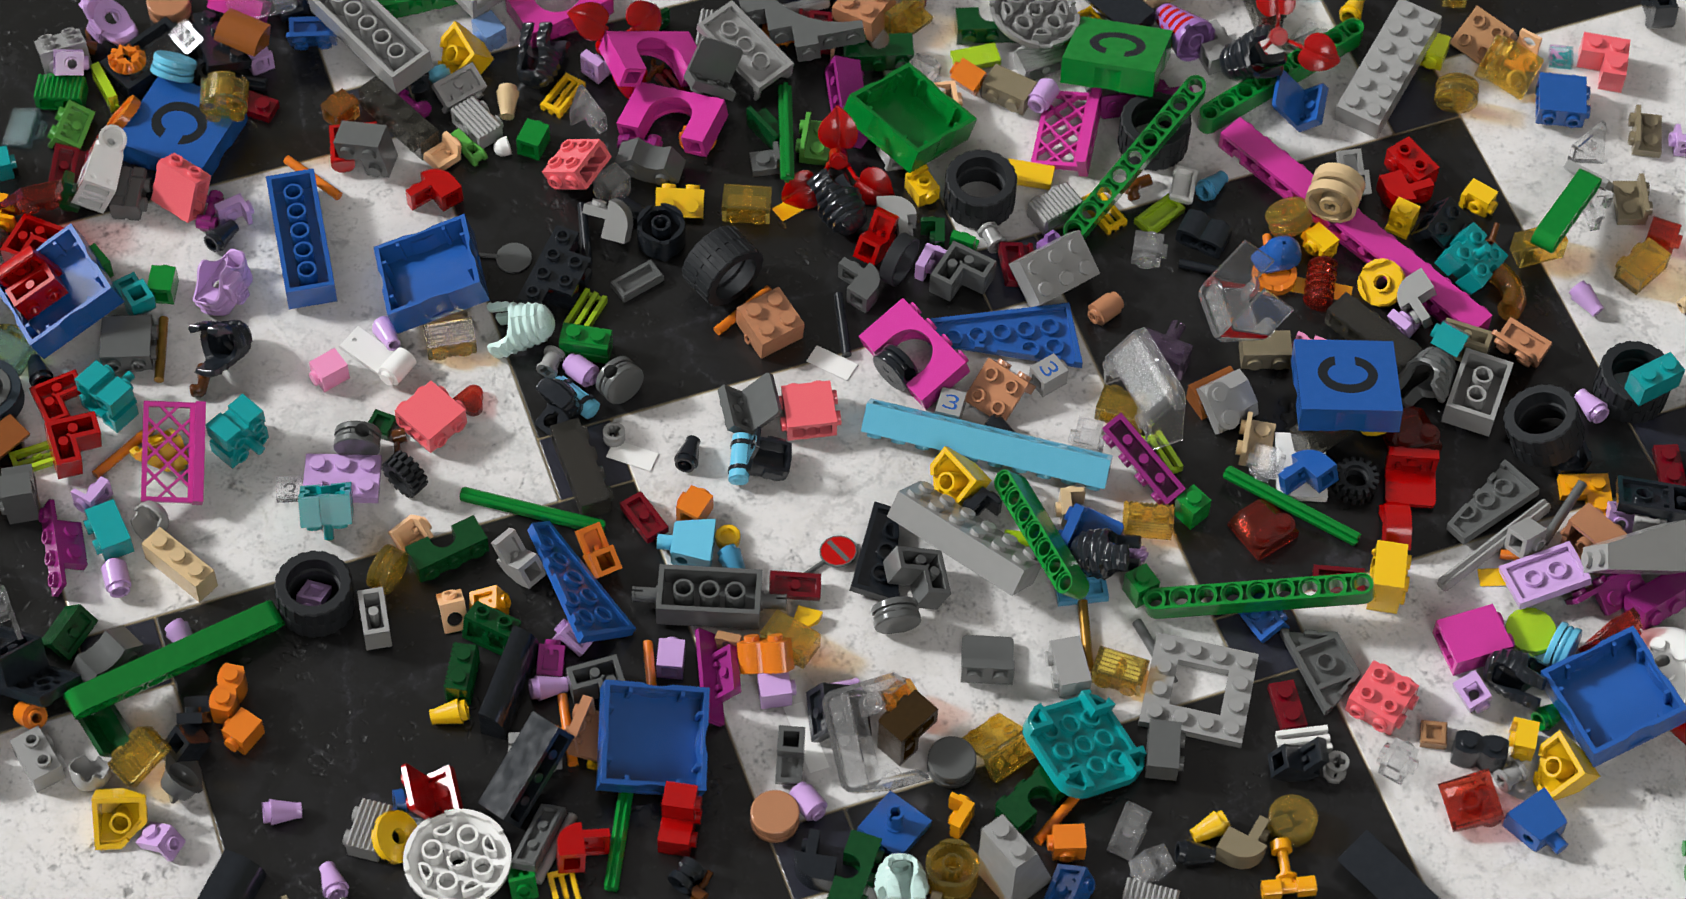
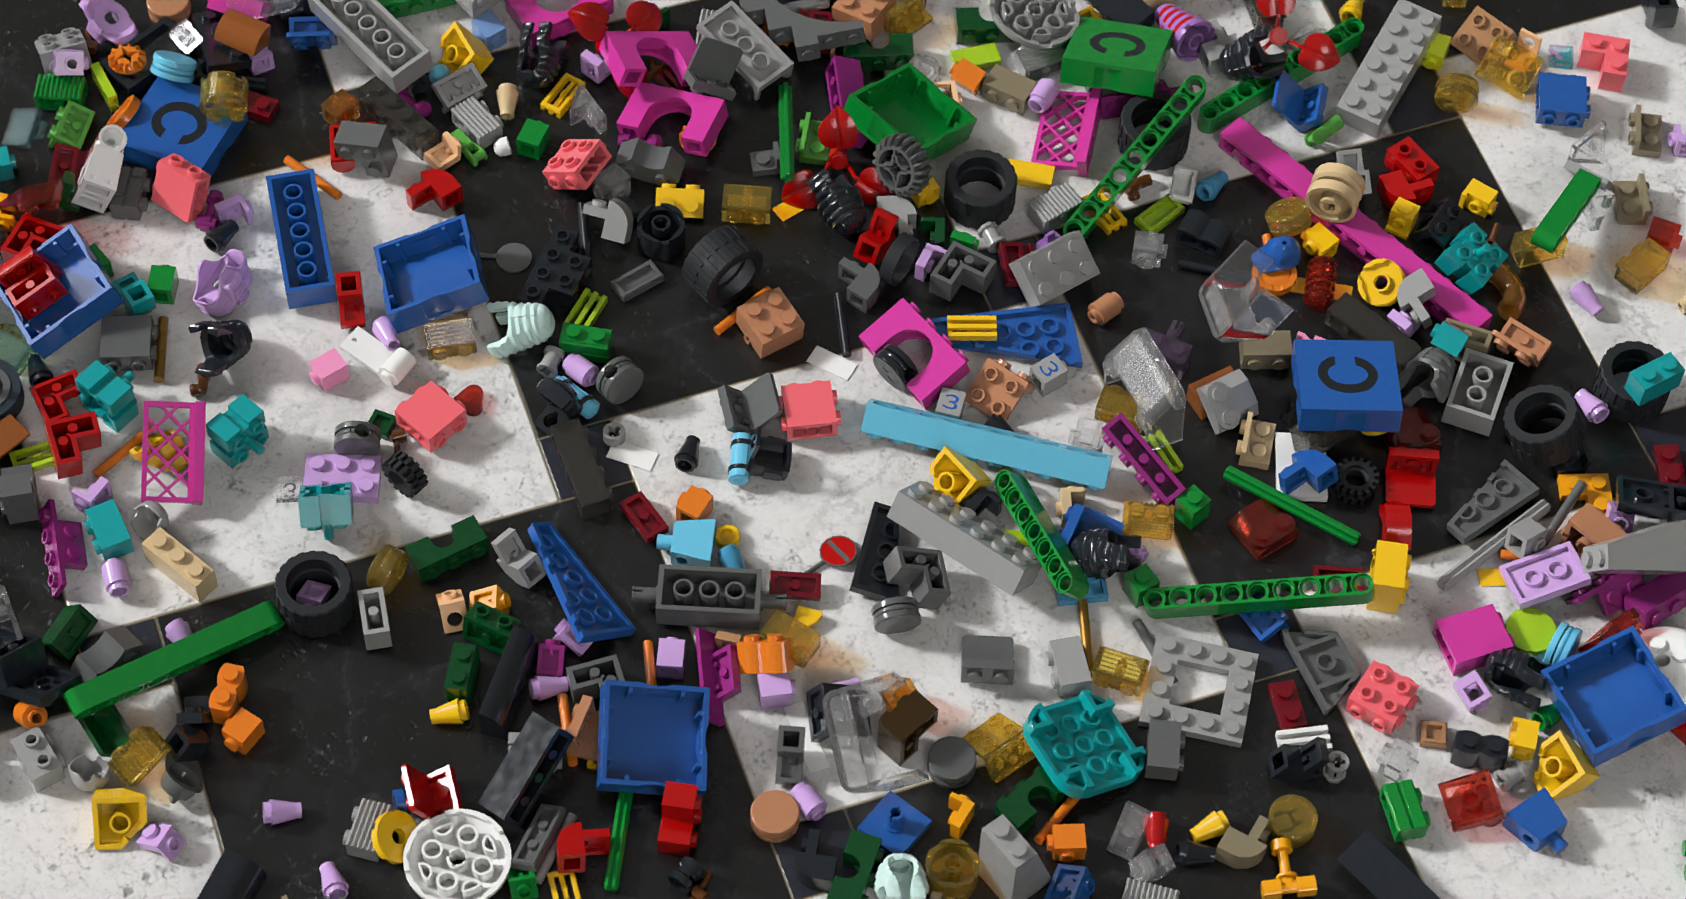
light nougat bracket [388,514,434,553] -> none
green axle [459,487,606,531] -> none
orange brick [575,522,622,578] -> none
dark green panel [746,106,794,150] -> none
clear brick [1246,442,1286,483] -> none
none -> red brick [335,271,366,329]
none -> dark grey gear [872,133,933,198]
none -> yellow tile [947,316,997,341]
none -> red cone [1143,812,1170,853]
none -> bright green bar [1304,114,1344,147]
none -> green brick [1379,779,1431,843]

